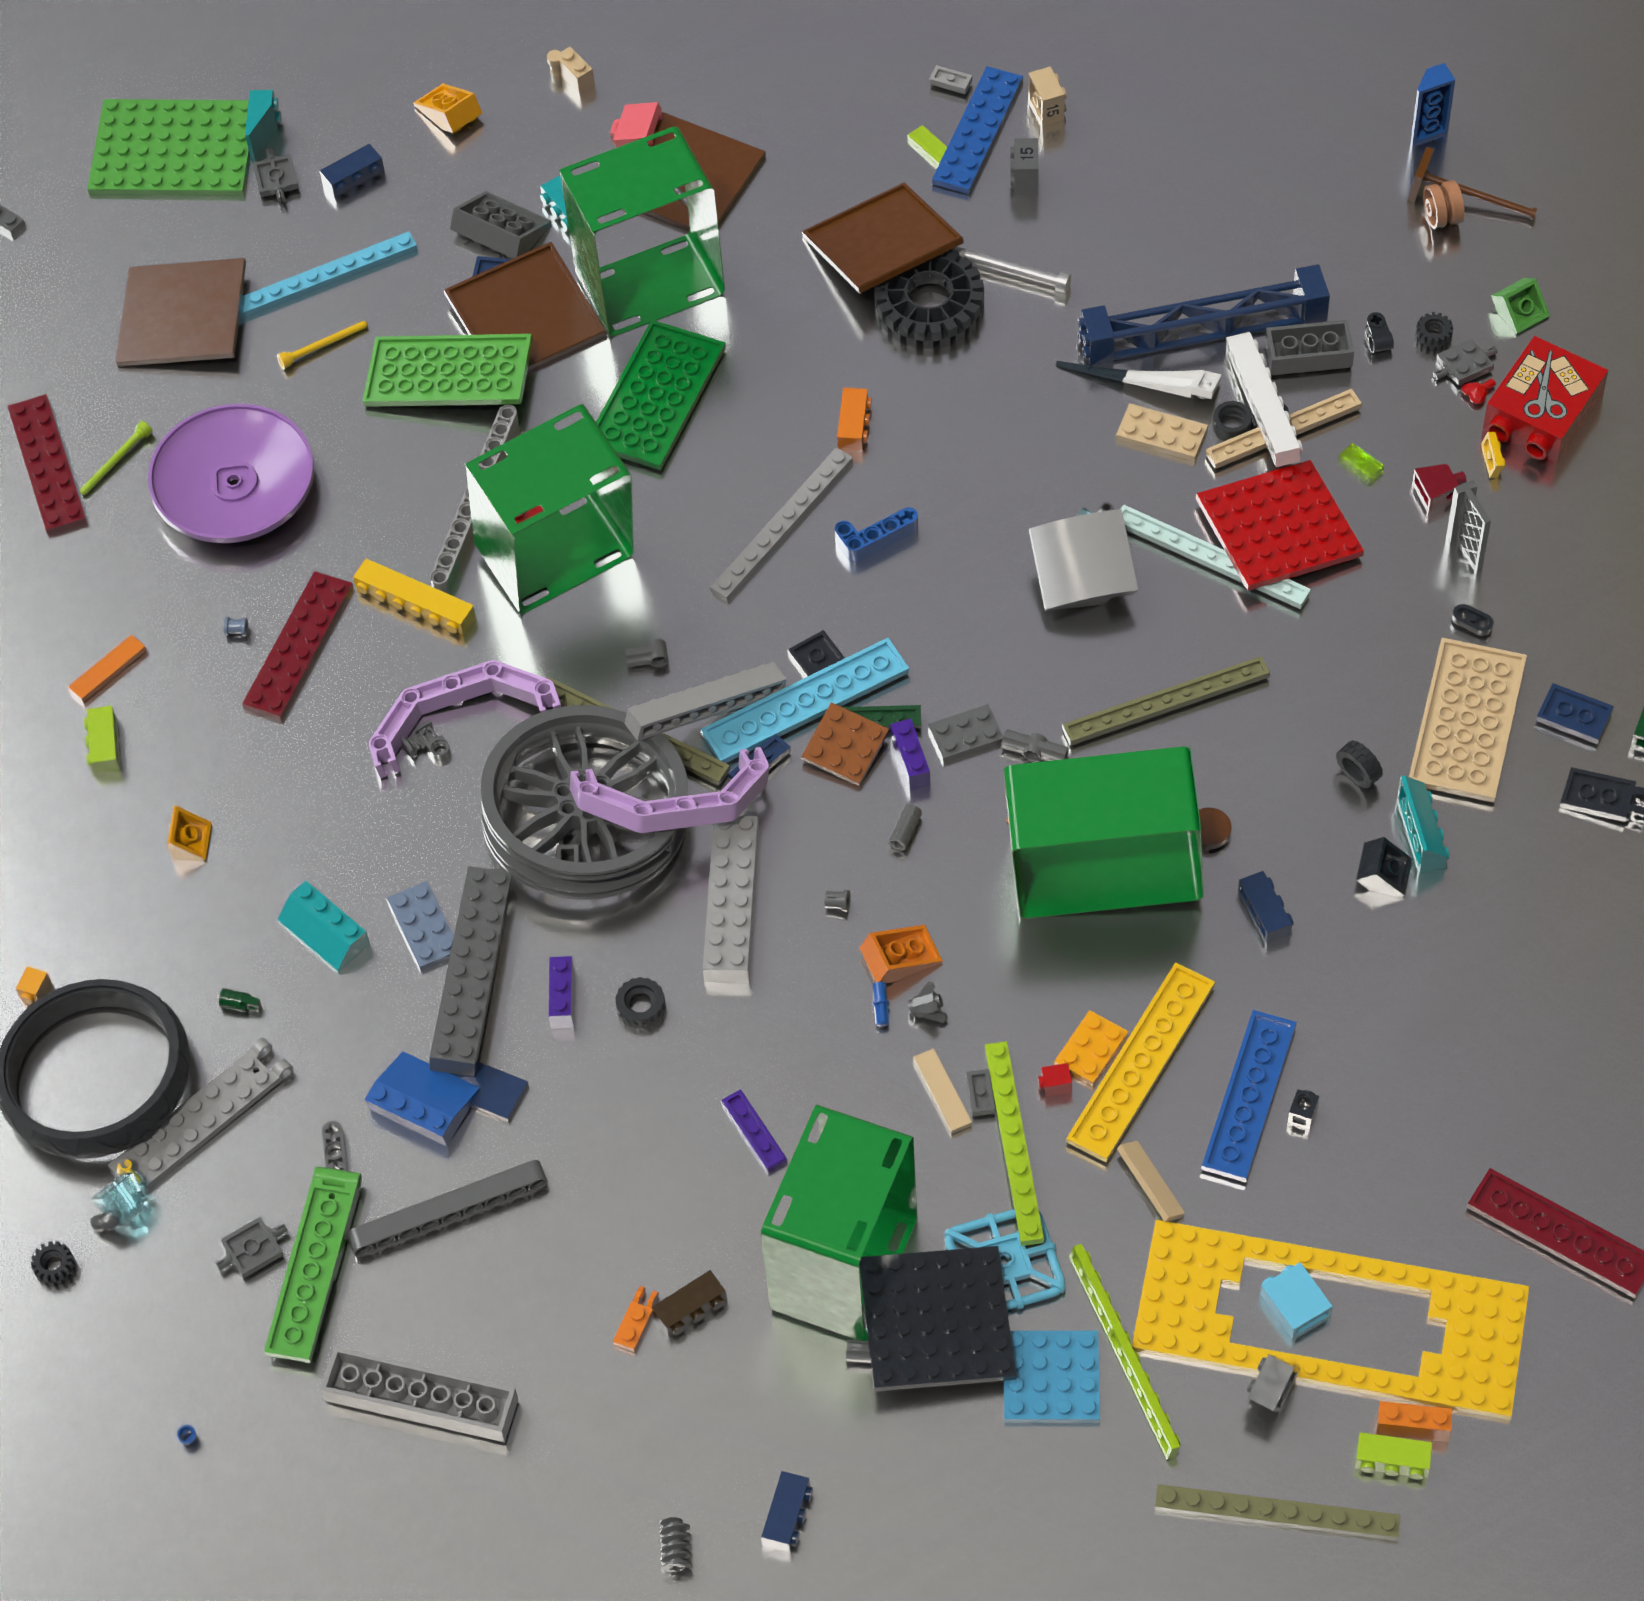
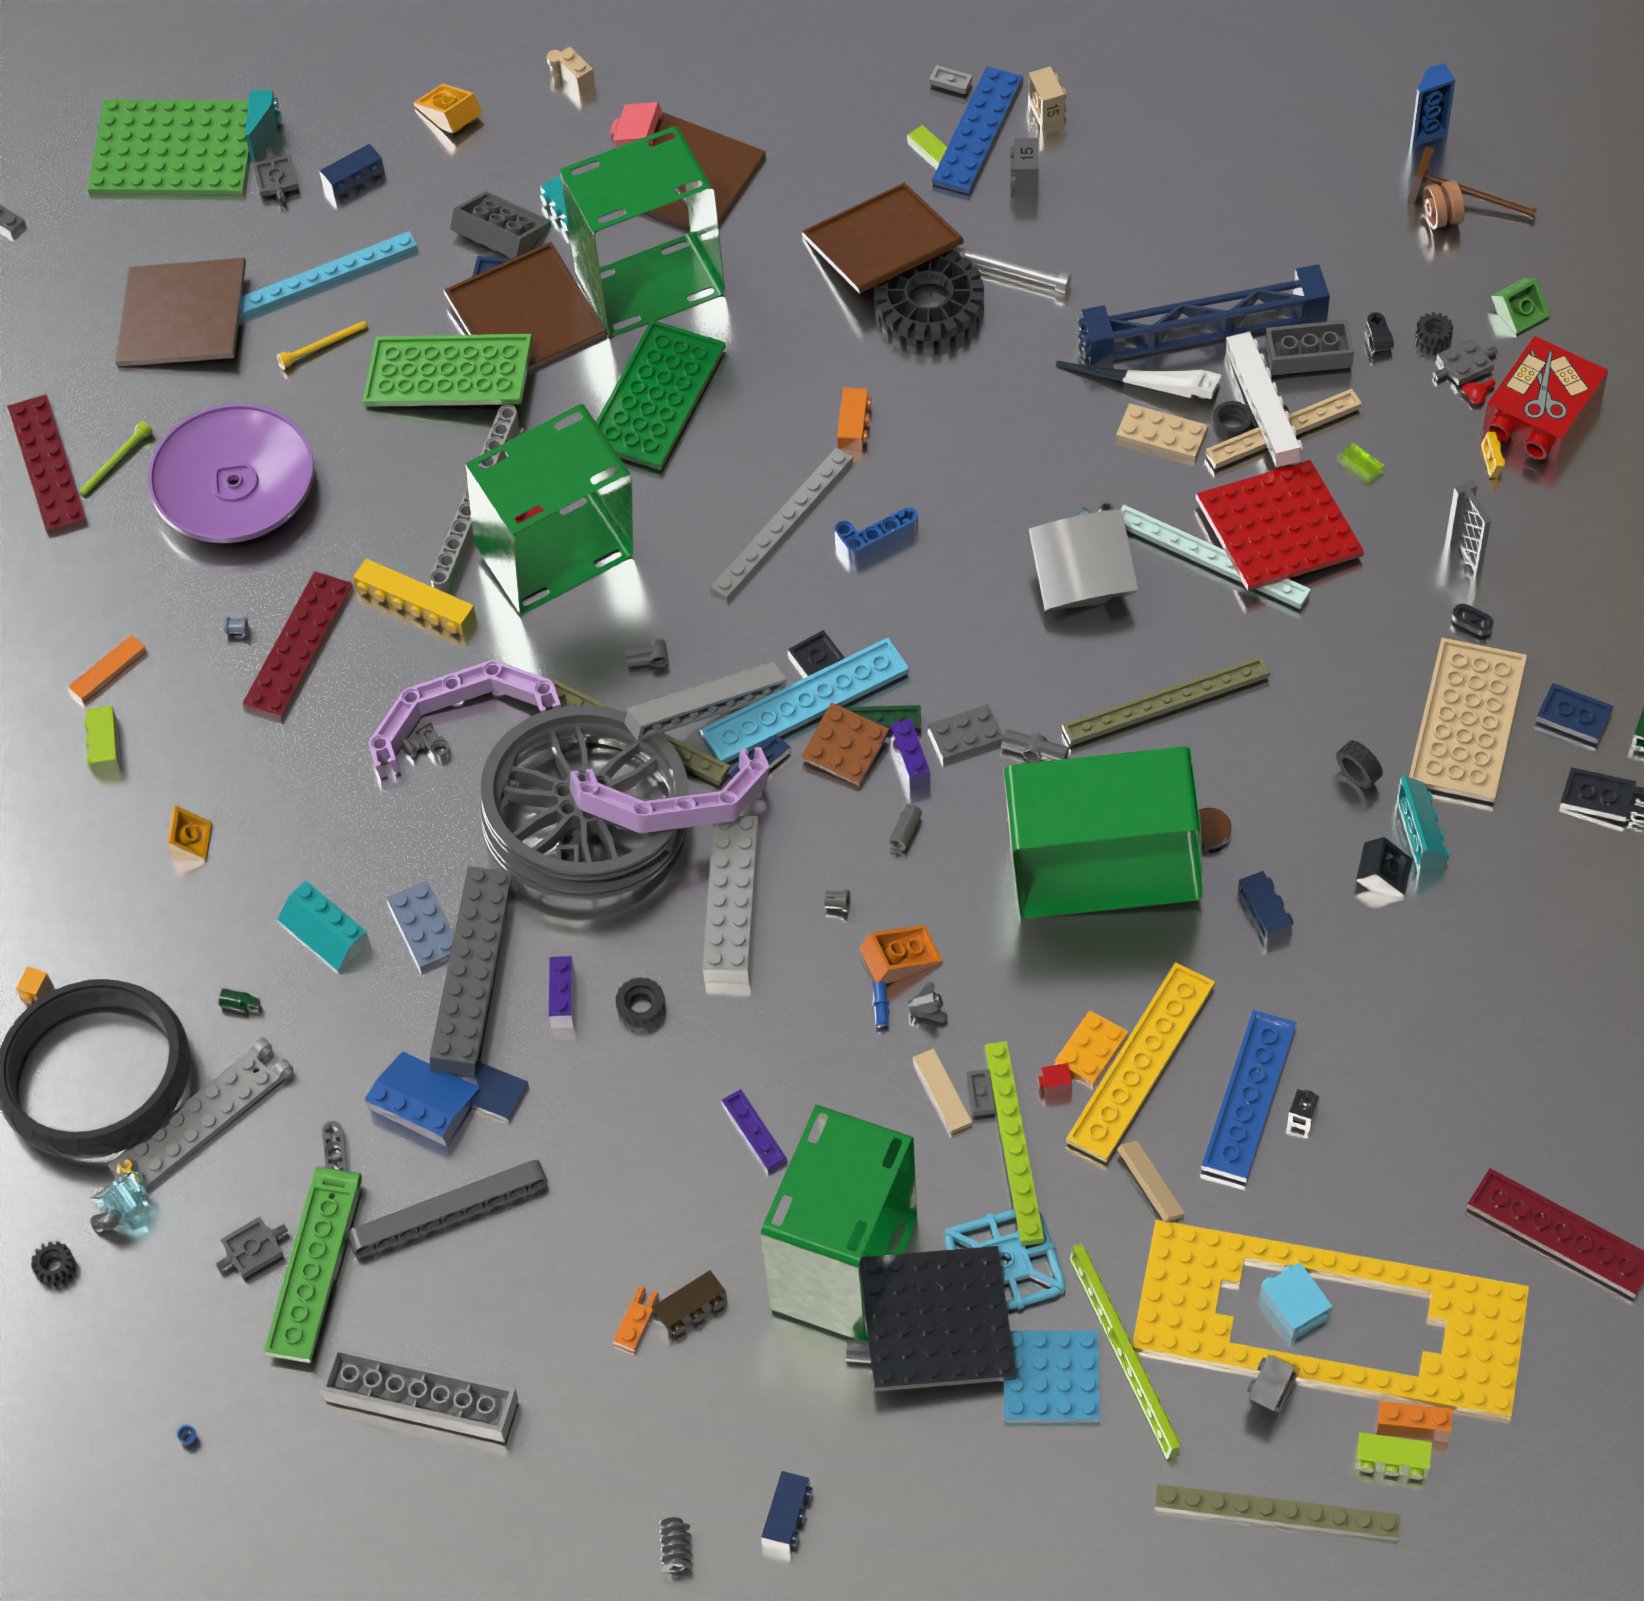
dark red torso [1413,464,1467,511] -> none

